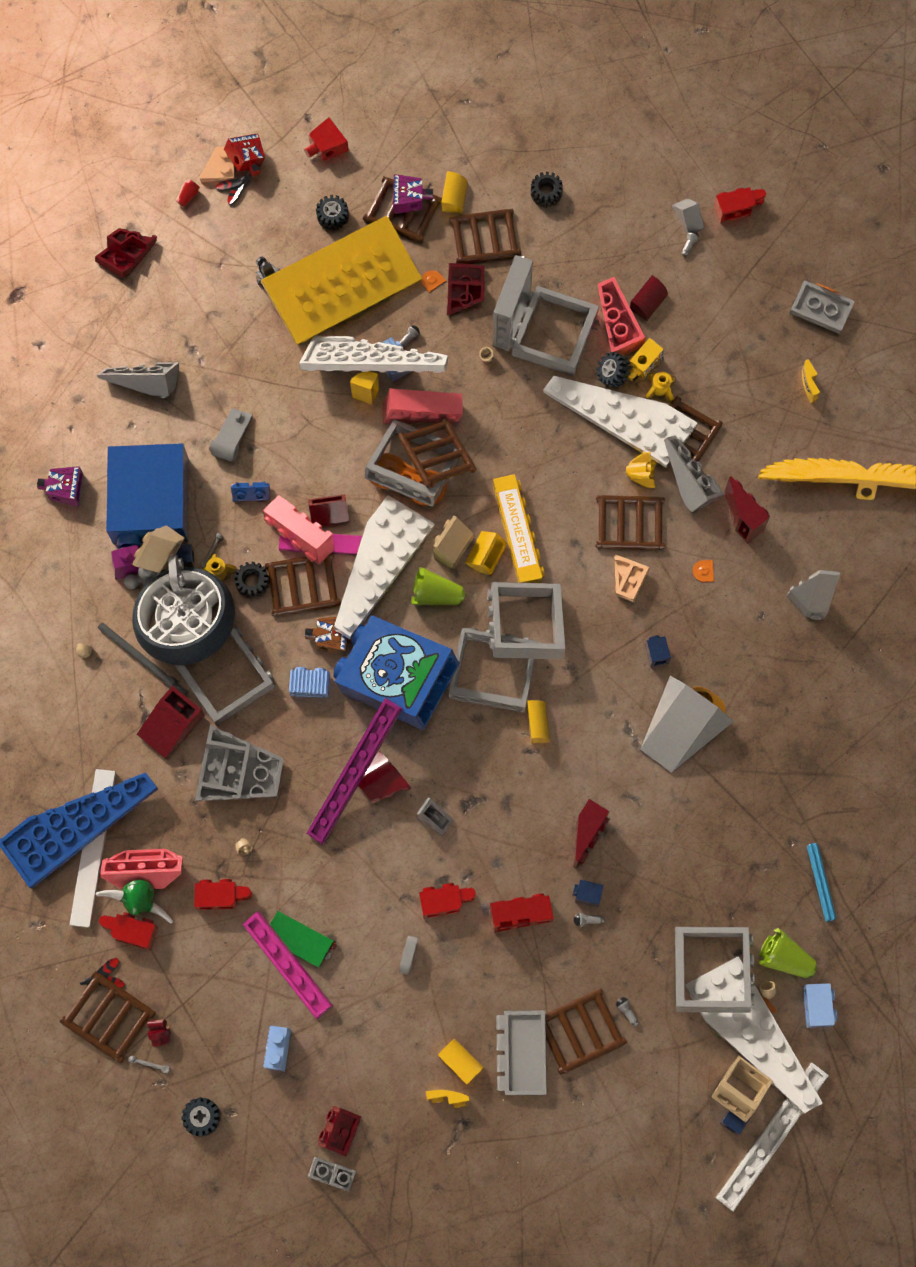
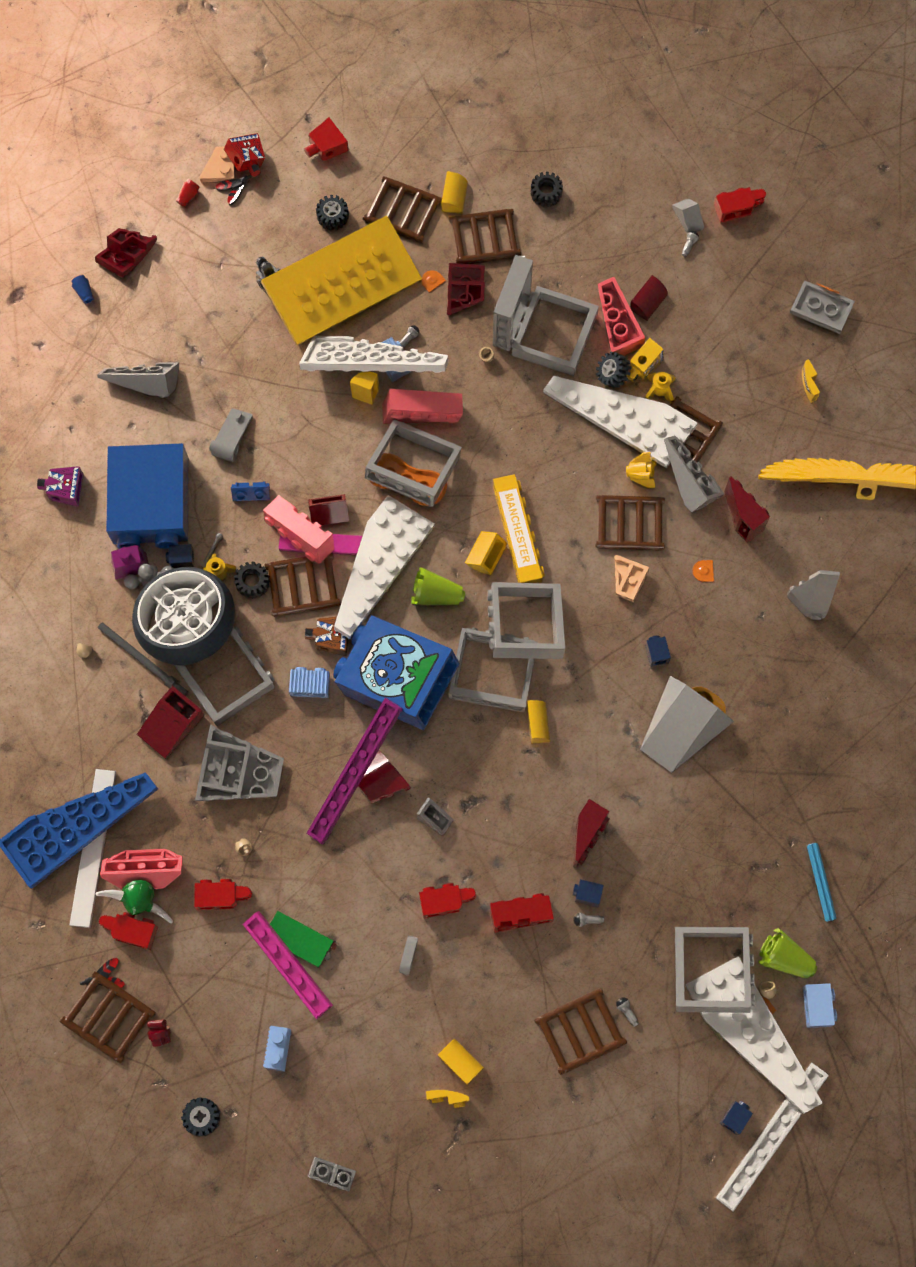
light grey hinge [129,1055,170,1074] -> none
tan slope [133,525,185,573] -> none
light grey plate [168,555,185,591] -> none
dark red bracket [318,1106,362,1157] -> none
magenta torso [393,174,433,214] -> none
reddish brown bar [398,418,477,488] -> none
tan slope [433,516,473,570] -> none
light grey hinge [496,1010,547,1095] -> none
tan window [711,1056,773,1122] -> none
none -> blue cone [71,275,94,304]

